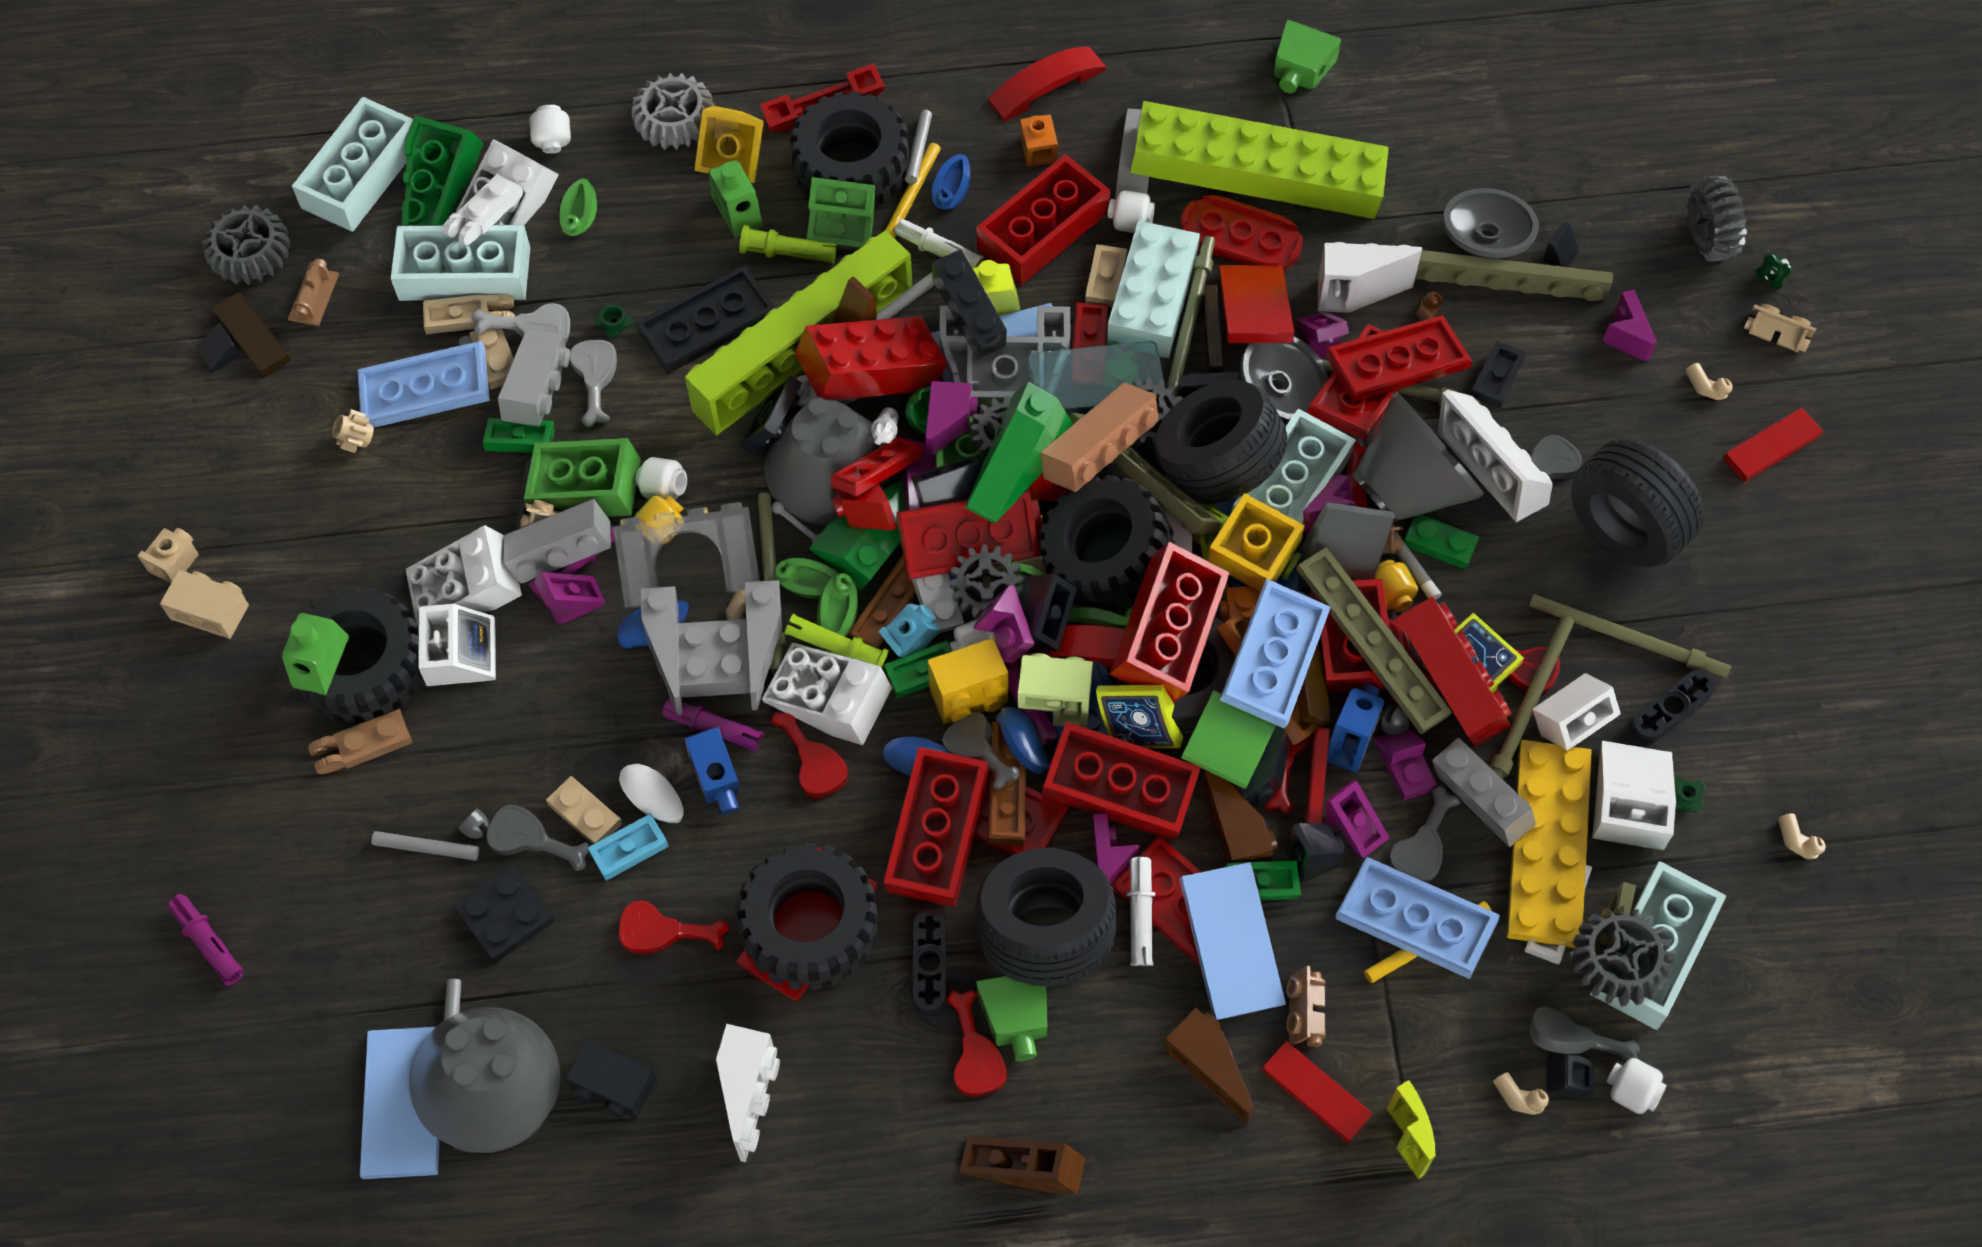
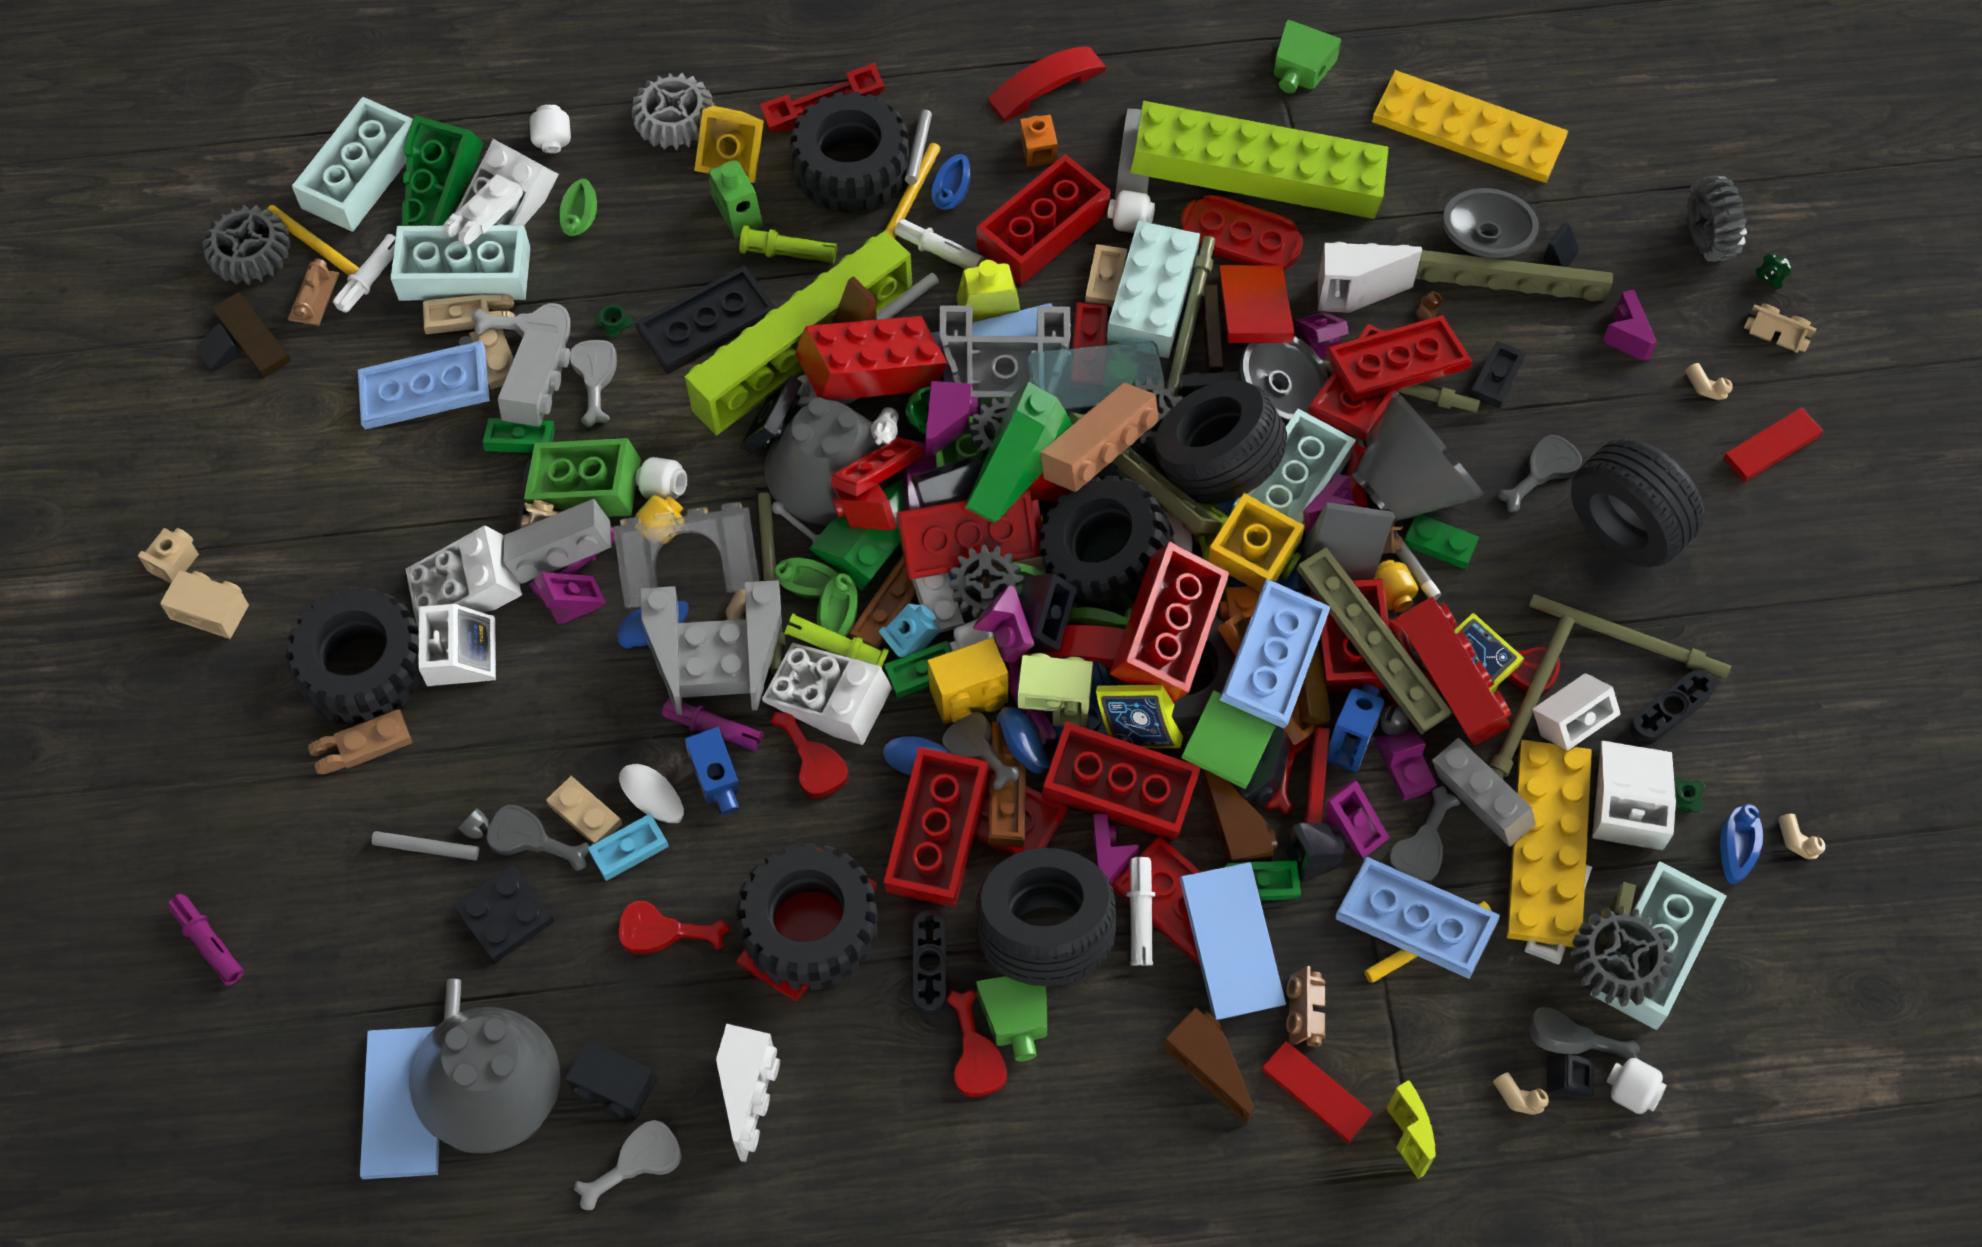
bright green torso [282,613,349,695] -> none
tan gear [332,409,374,453] -> none
bright green slope [807,177,875,248] -> none
black brick [932,249,1007,359] -> none
reddish brown slope [959,1136,1086,1195] -> none
white slope [1438,390,1552,522] -> none
none -> yellow bar [268,205,359,276]
none -> white axle [333,234,396,313]
none -> light grey piece [574,1120,681,1210]
none -> yellow plate [1372,70,1568,184]
none -> blue arm [1720,804,1763,884]

